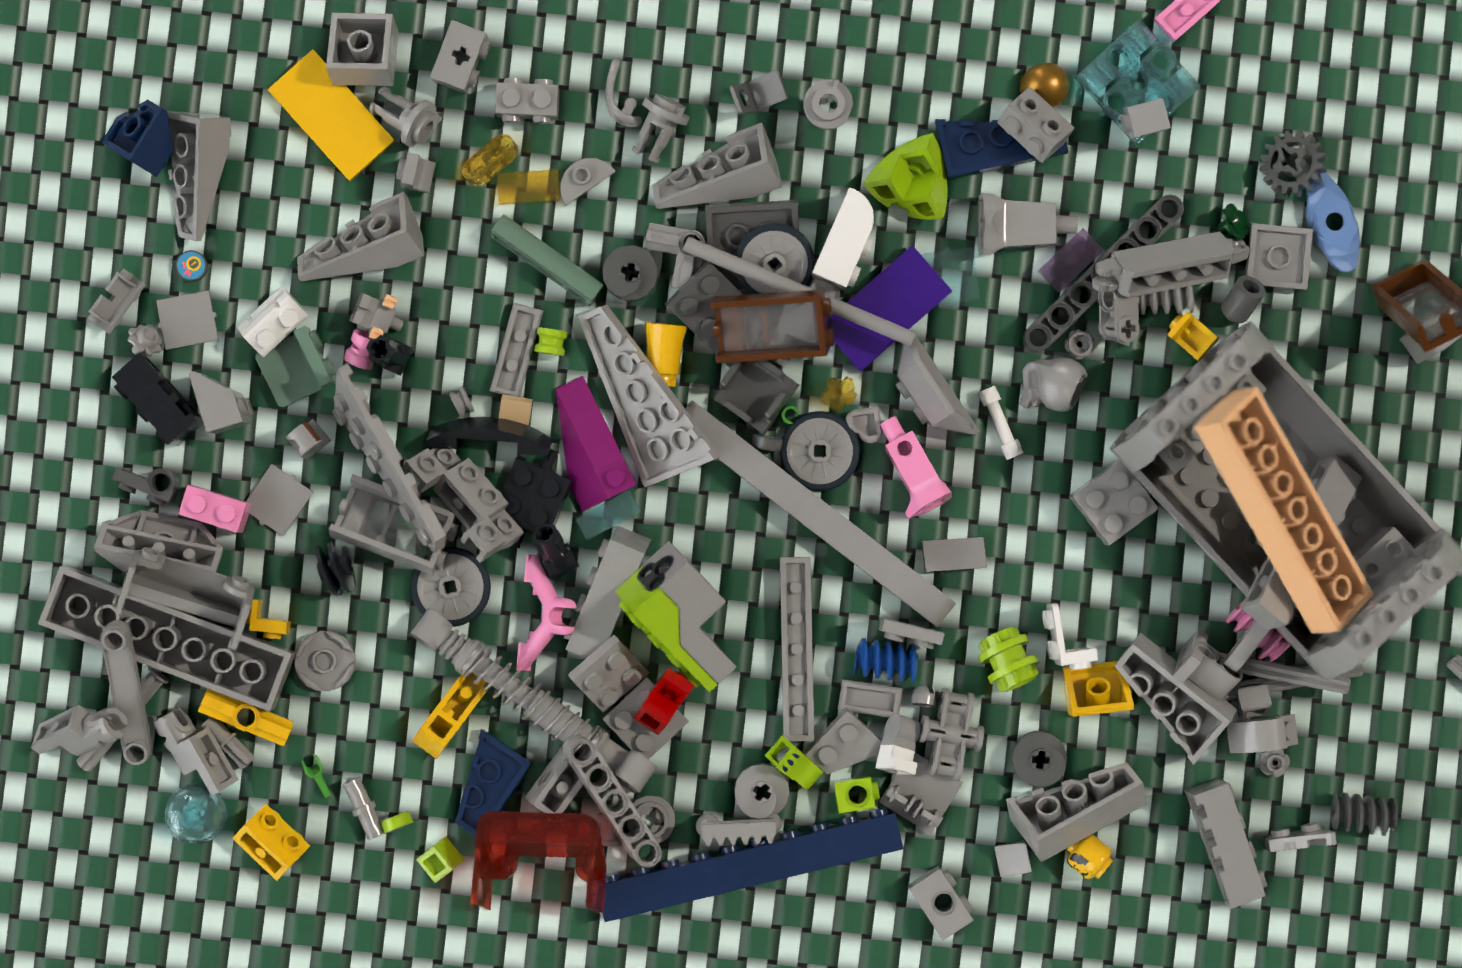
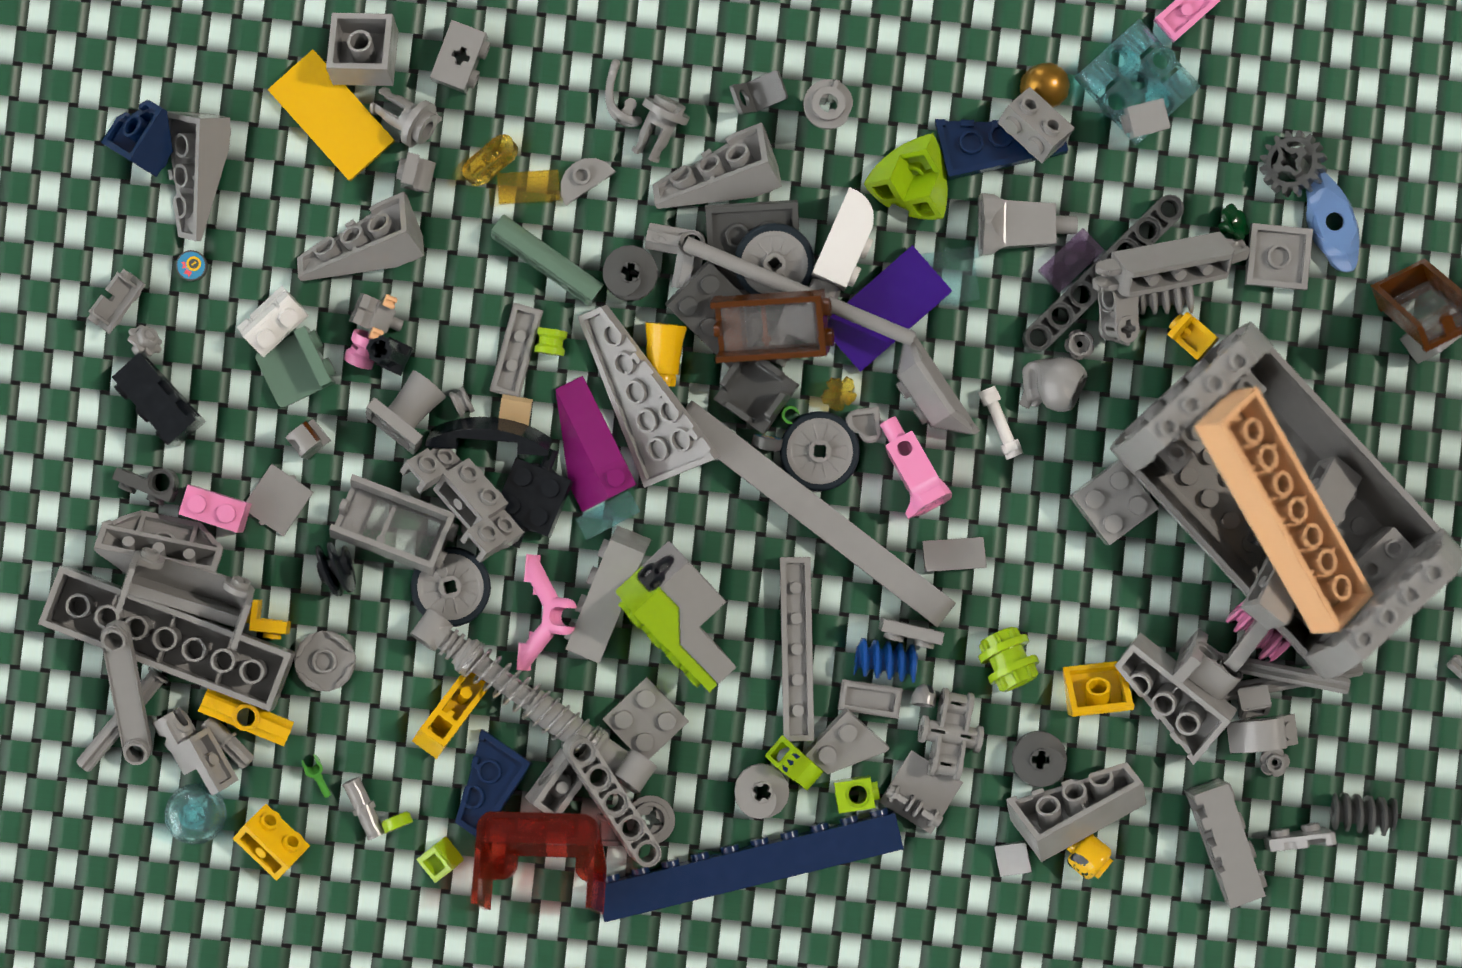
light grey plate [31,704,127,756] -> none
light grey piece [156,290,219,350] -> none
light grey slope [189,371,253,434] -> none
light grey wing [333,363,446,553] -> none
light grey brick [495,78,560,124] -> none
black piece [531,523,580,580] -> none
light grey plate [568,634,650,713] -> none
red brick [633,668,695,735] -> none
light grey gear [696,814,781,846] -> none
leg [875,714,921,775] -> none
light grey brick [907,865,974,940] -> none
white bracket [1042,603,1098,670] -> none
dark grey brick [1221,275,1265,323] -> none
none -> light grey plant [366,370,446,455]

